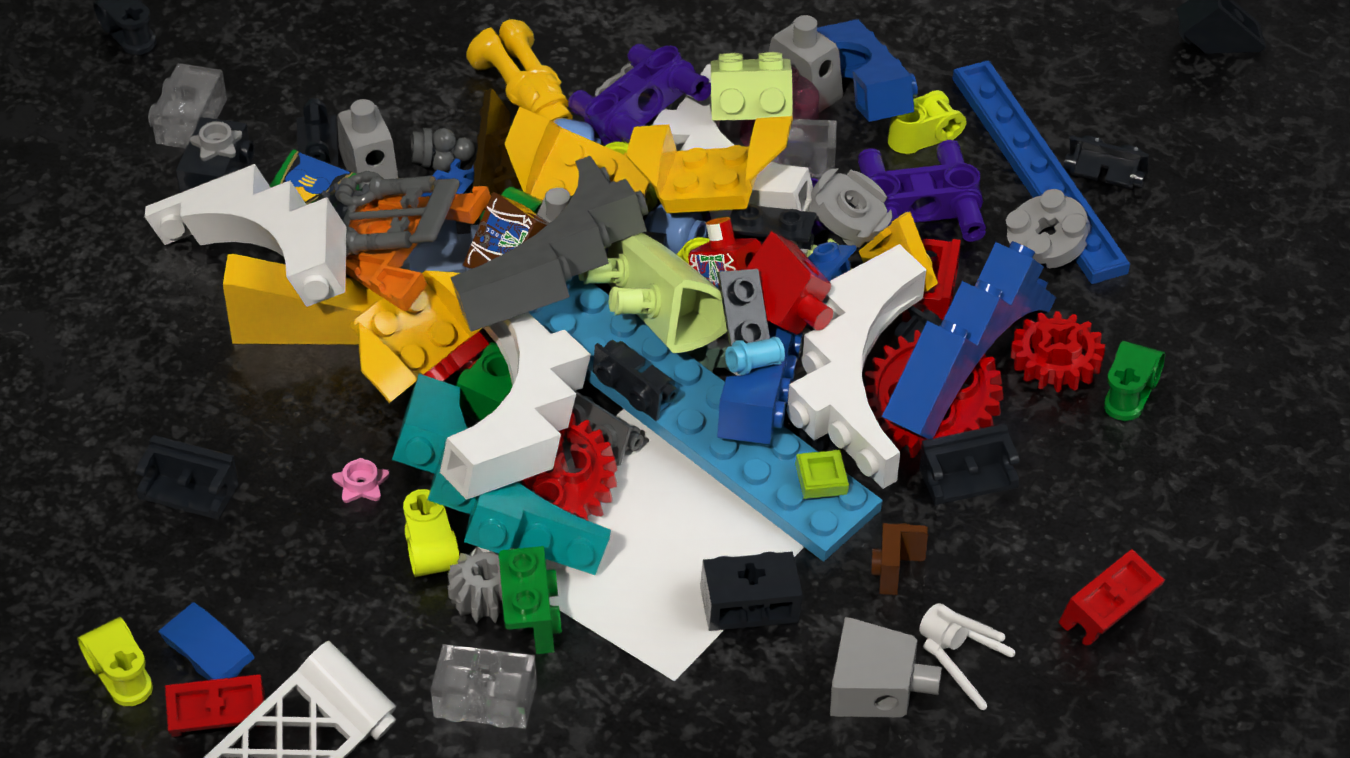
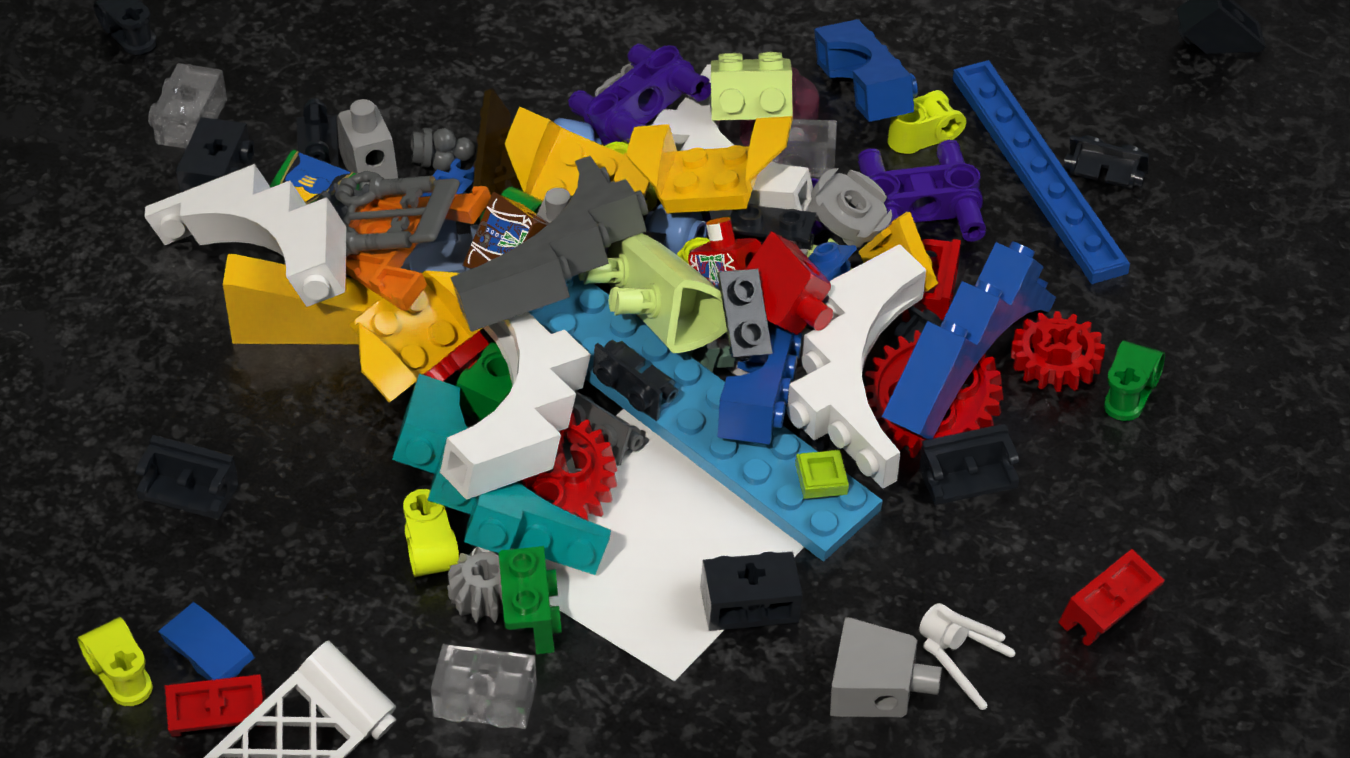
light grey plate [190,122,242,161] -> none
bright pink plate [332,458,389,503] -> none
yellow piece [466,20,573,122] -> none
medium azure pin [725,337,785,375] -> none
light grey torso [769,15,843,115] -> none
reddish brown bracket [871,523,928,595] -> none
light grey plate [1006,189,1090,268] -> none

